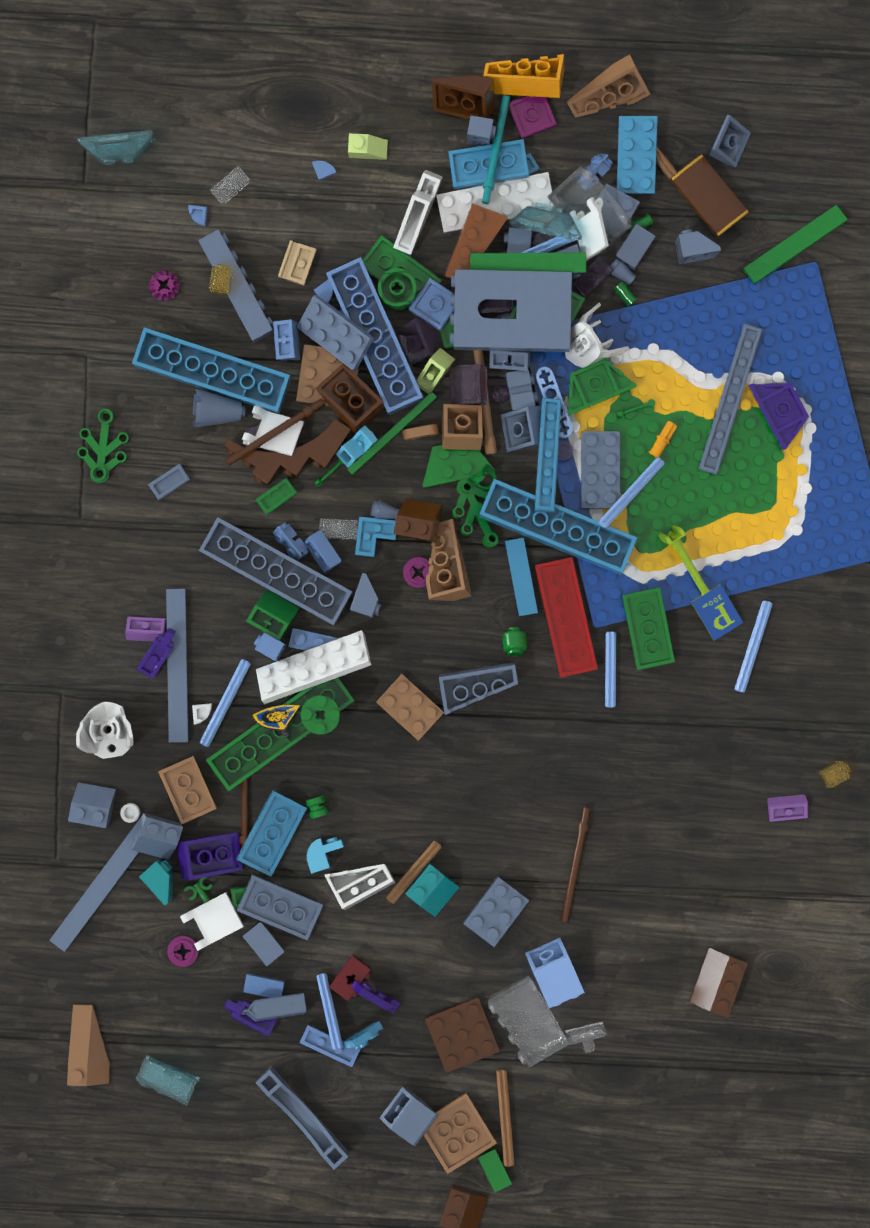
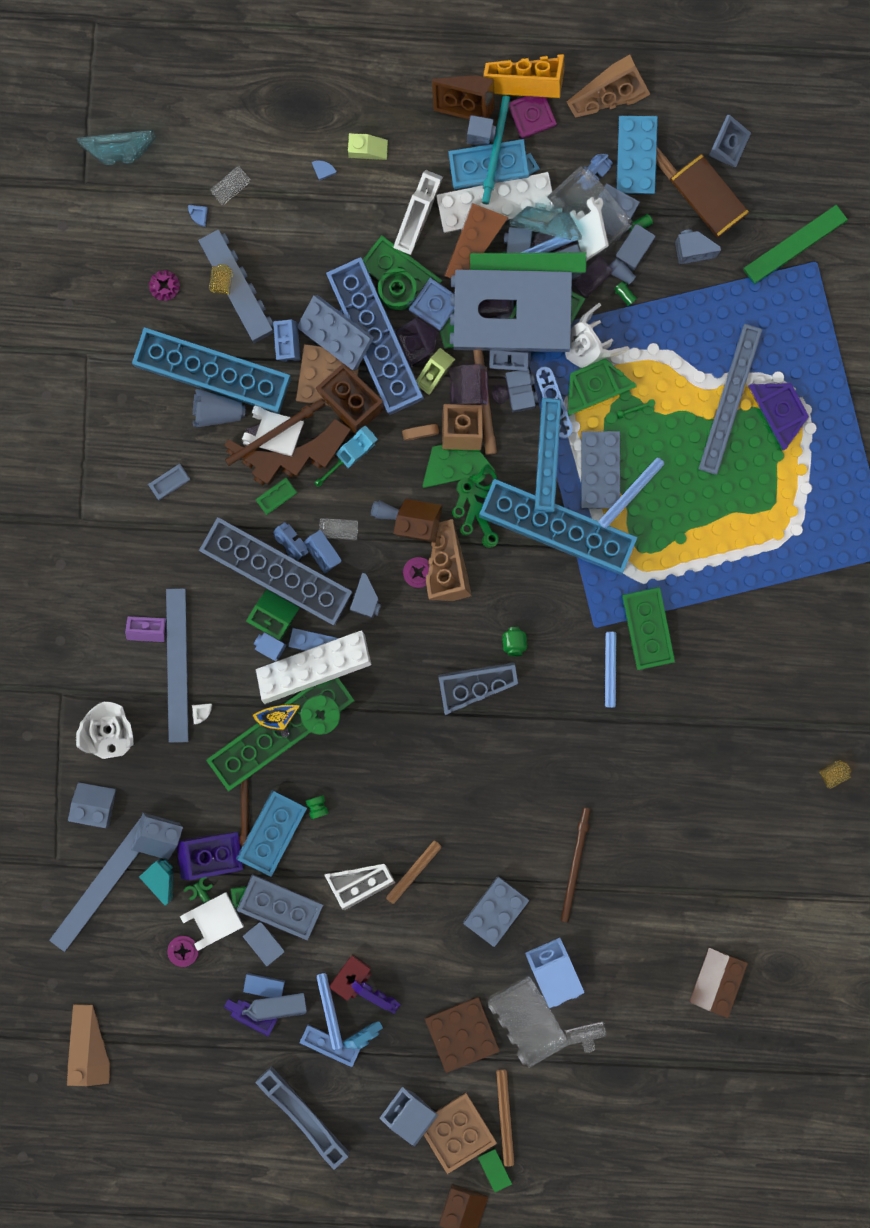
green plant [77,409,130,483] -> none
white tile [120,803,140,823] -> none
dark purple hinge [136,627,176,679] -> none
clear light blue wedge [136,1055,200,1106] -> none
medium nougat plate [158,756,217,824] -> none
light blue axle [200,659,251,747] -> none
tan plate [278,240,317,286] -> none
medium azure brick [307,837,344,874] -> none
medium blue tile [314,279,333,303] -> none
green tile [348,392,437,476] -> none
dark azure plate [355,517,396,557] -> none
medium nougat plate [376,674,444,741] -> none
teal slope [405,863,459,917] -> none
sand blue slope [500,406,541,452] -> none
dark azure tile [505,538,538,616] -> none
red plate [535,557,598,678] -> none
clear purple plate [558,441,573,461] -> none
light orange axle [649,421,677,458] -> none
piece [658,524,743,641] -> none
light blue axle [735,600,773,693] -> none
medium lavender slope [767,795,808,822] -> none

